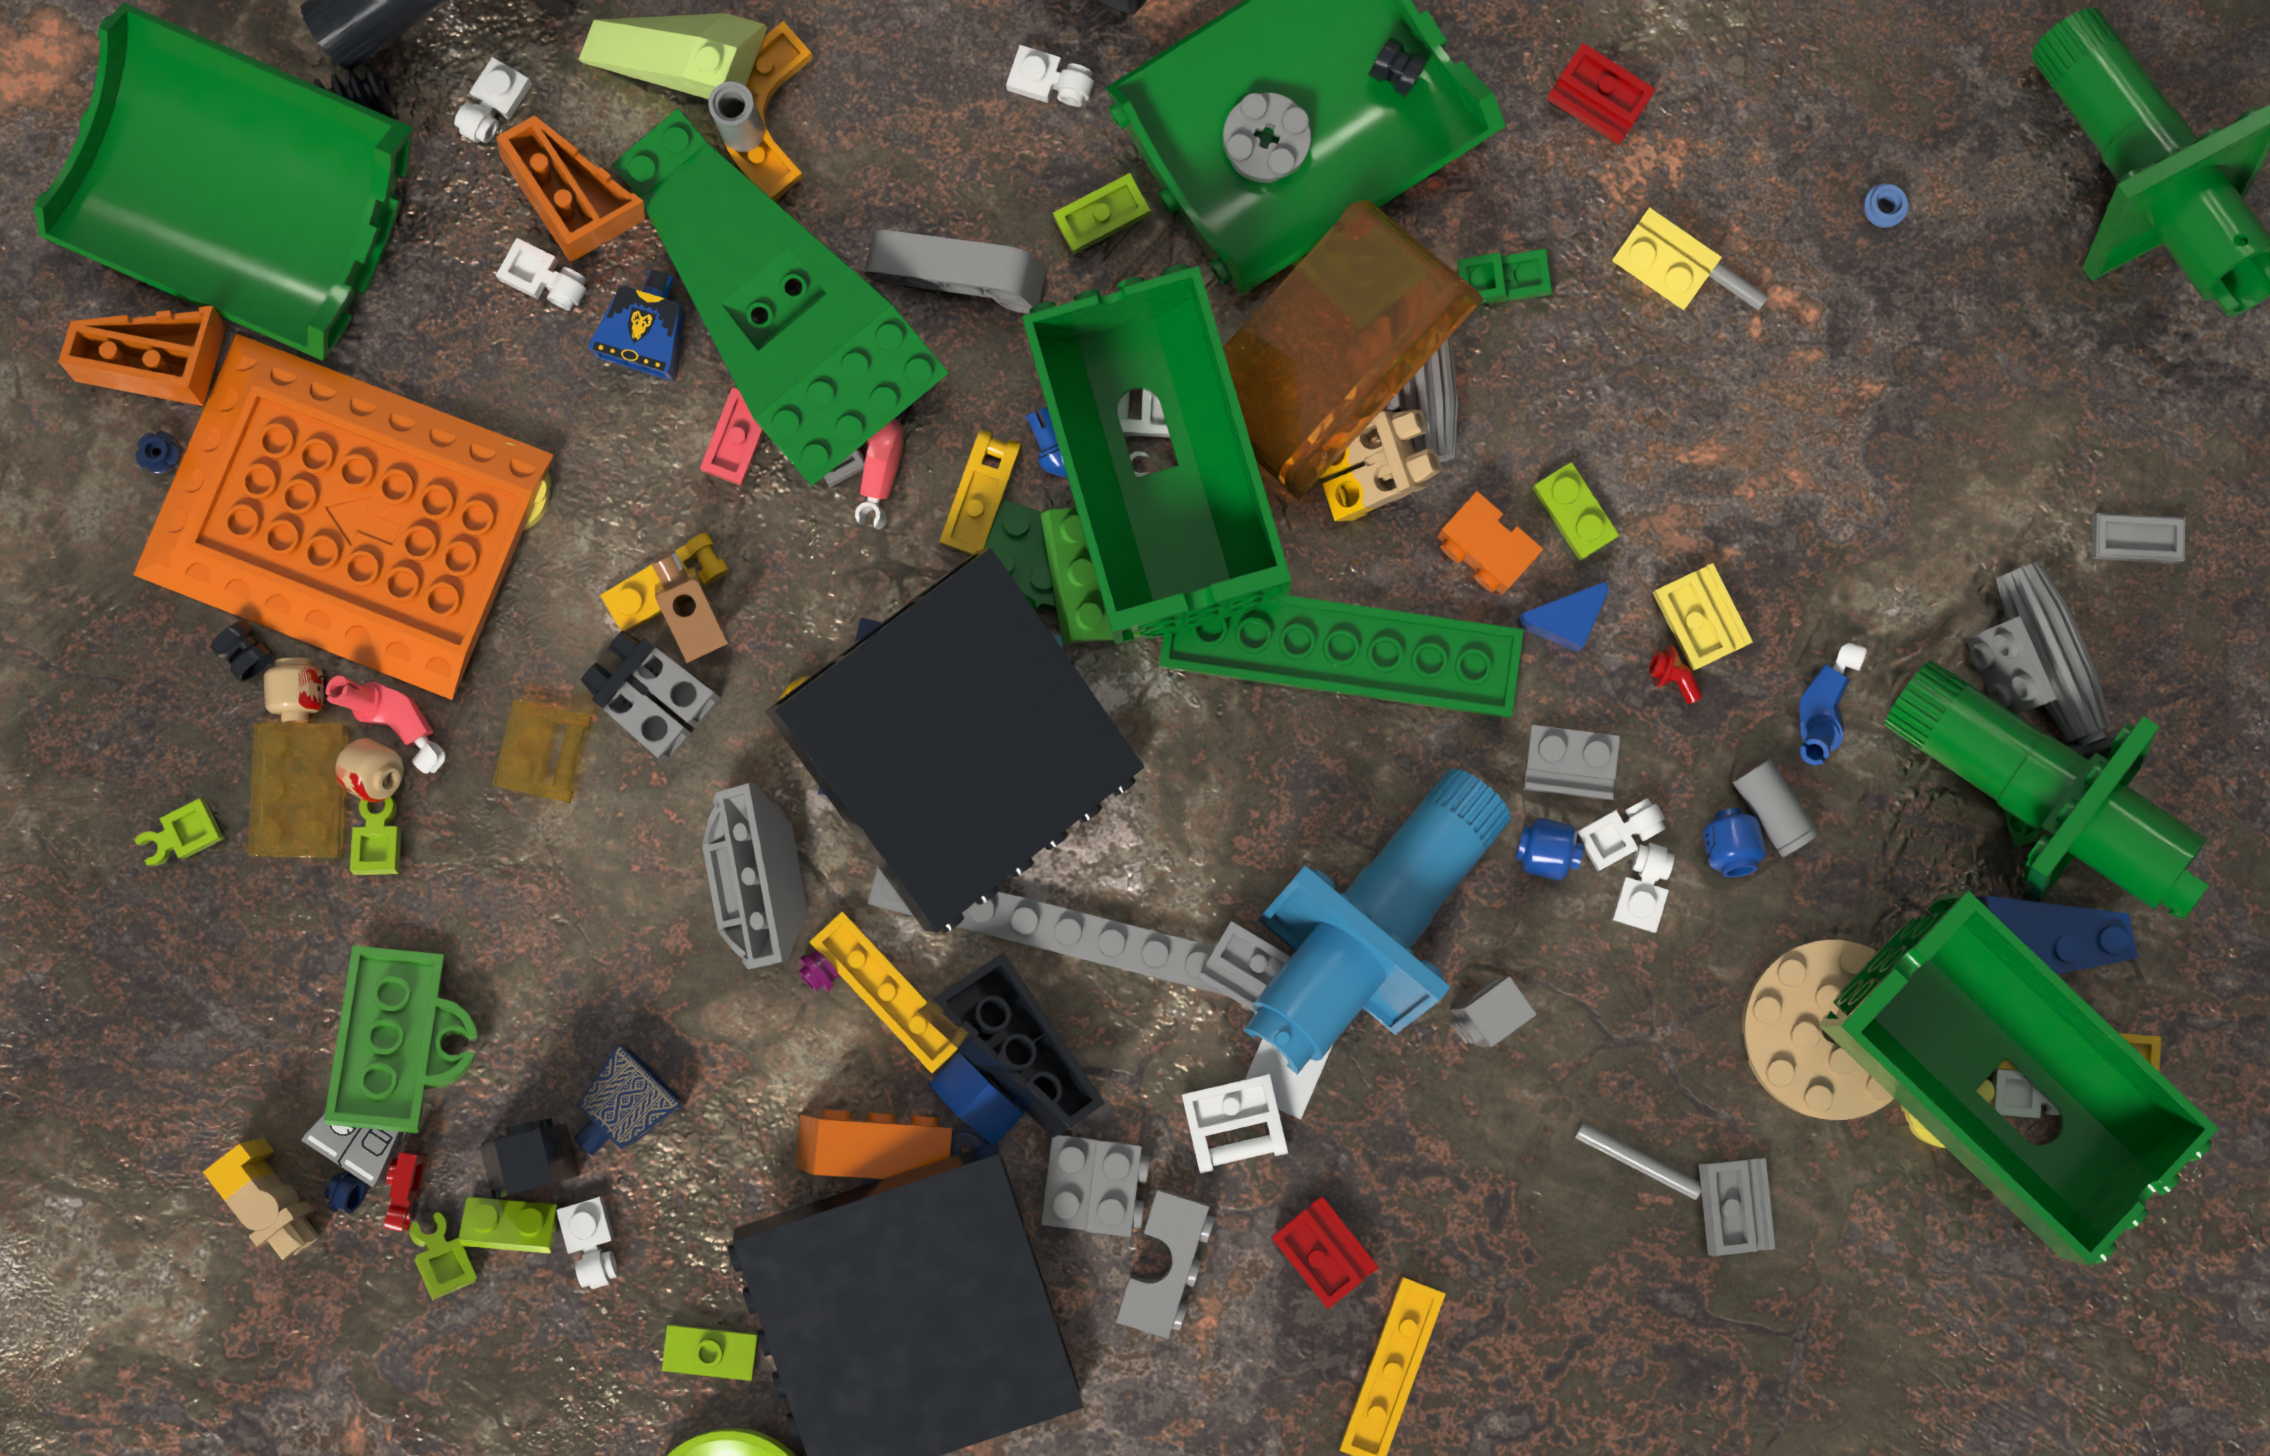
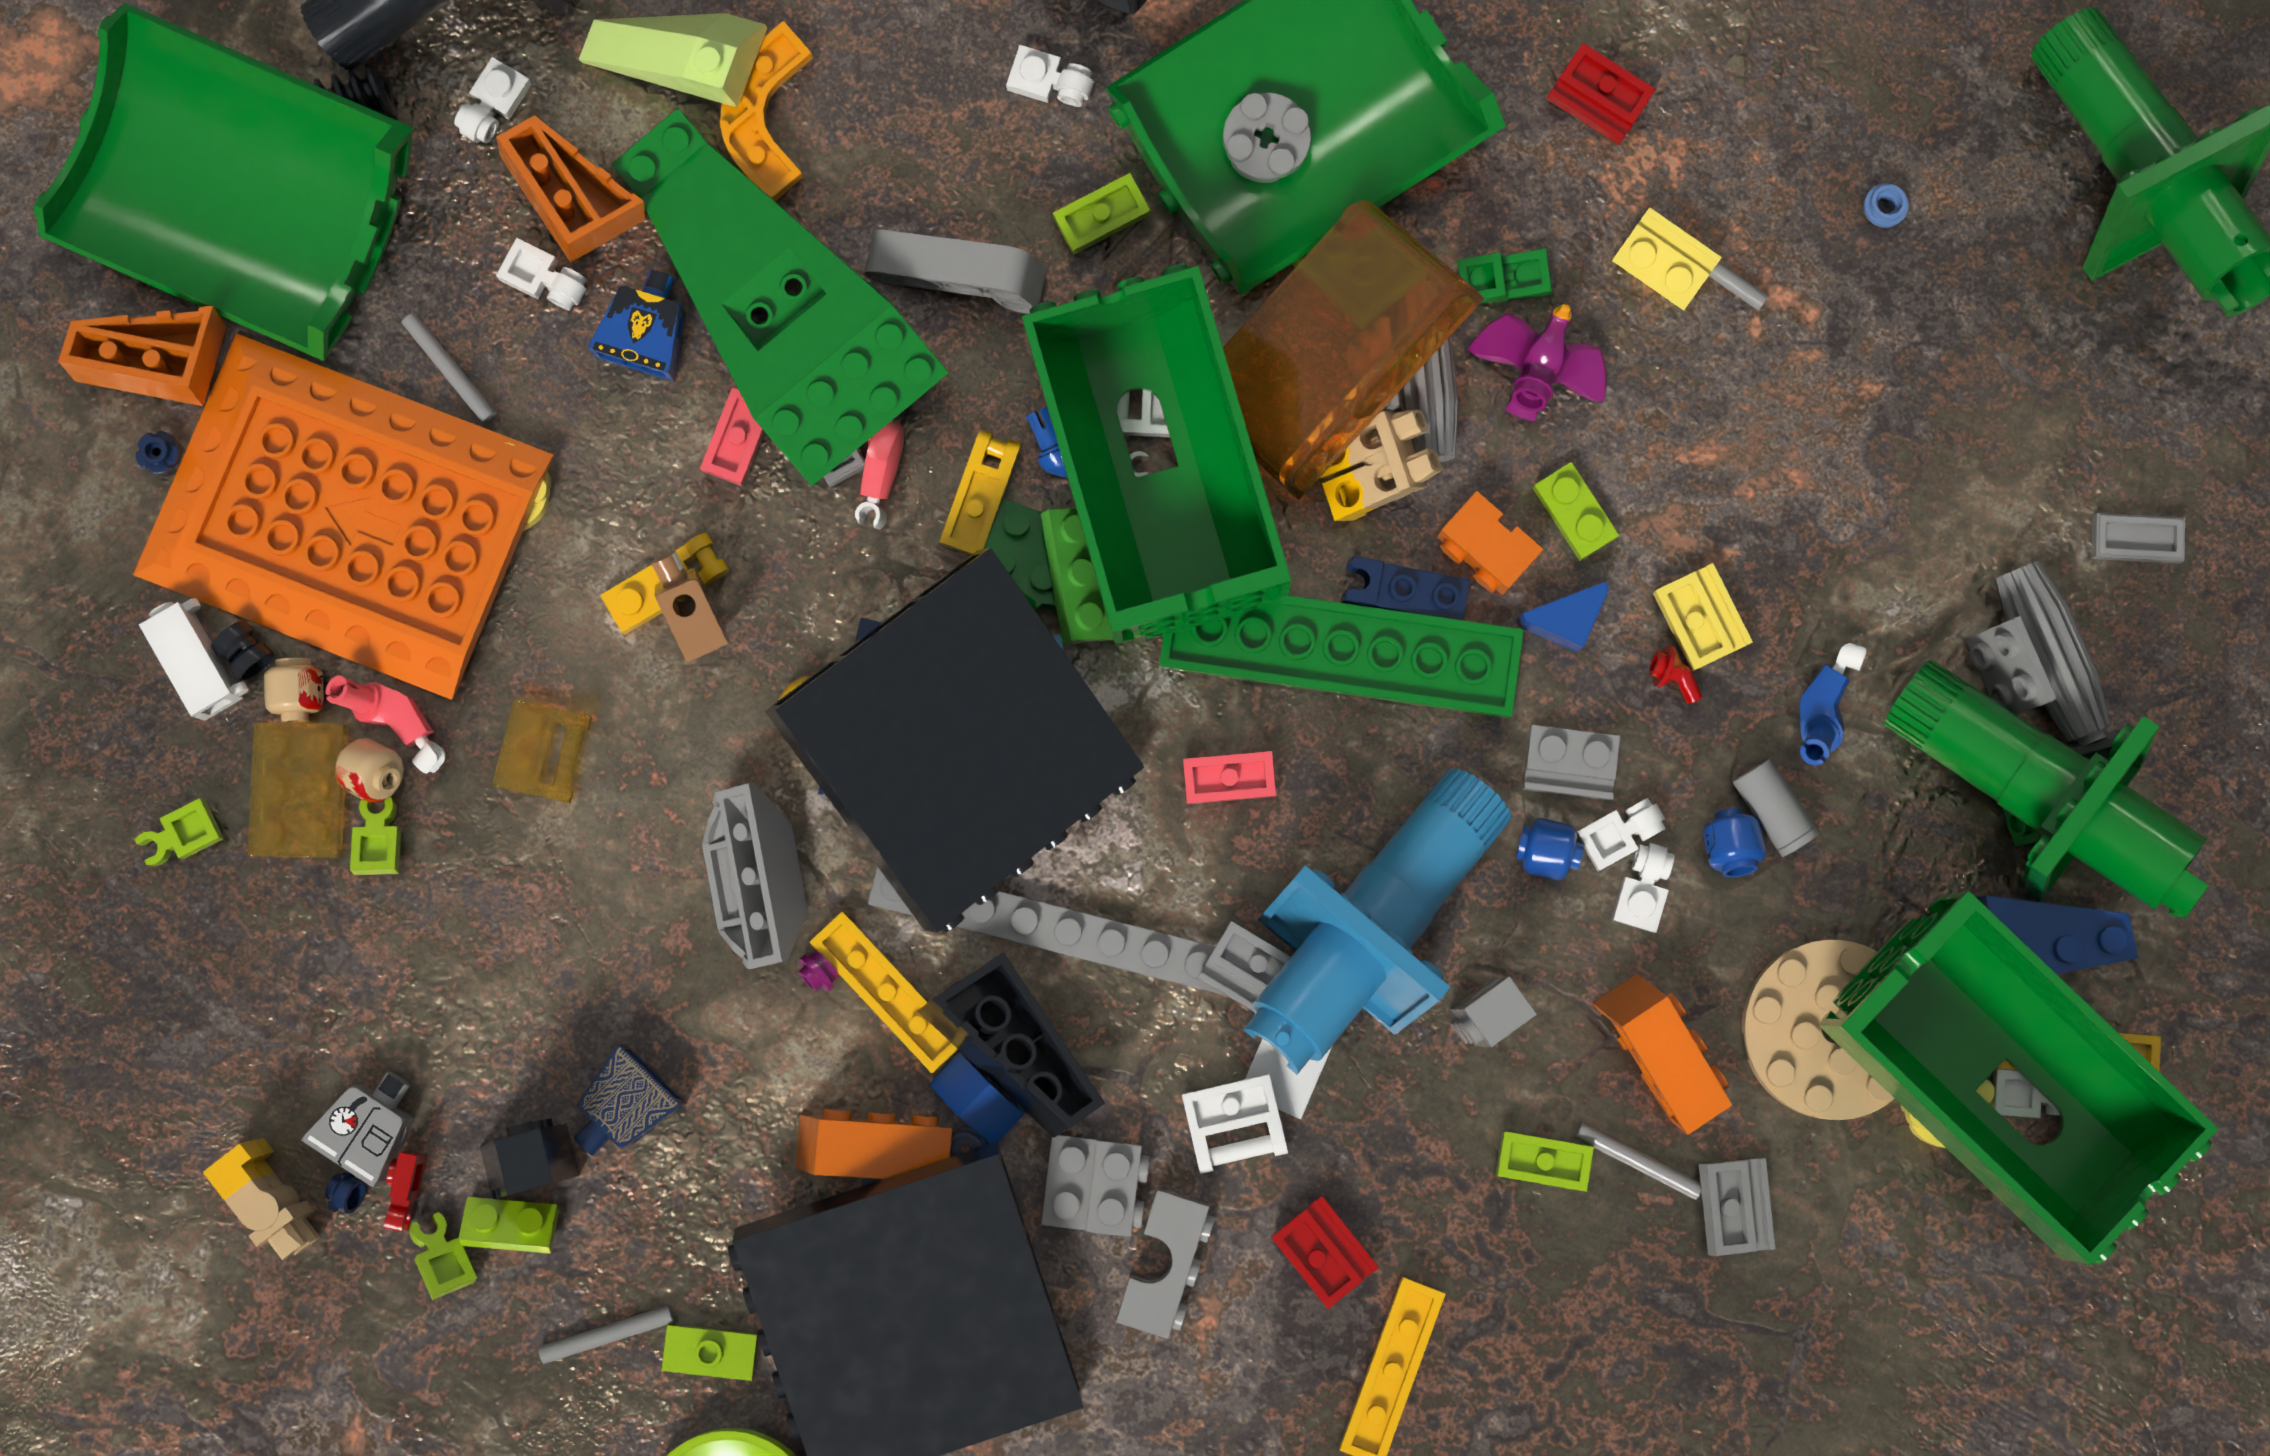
bright green plate [324,945,478,1133] -> none
white plate [556,1196,618,1289] -> none
light grey hips [581,630,721,763] -> none
light grey pin [708,81,765,152] -> none
black wheel [1368,37,1429,98] -> none
none -> white brick [139,598,249,721]
none -> light grey bar [401,312,497,424]
none -> light grey bar [538,1305,675,1364]
none -> coral plate [1183,751,1276,805]
none -> dark blue plate [1341,556,1470,620]
none -> magenta animal [1468,303,1607,421]
none -> lime plate [1496,1131,1594,1192]
none -> orange wedge [1593,973,1732,1135]

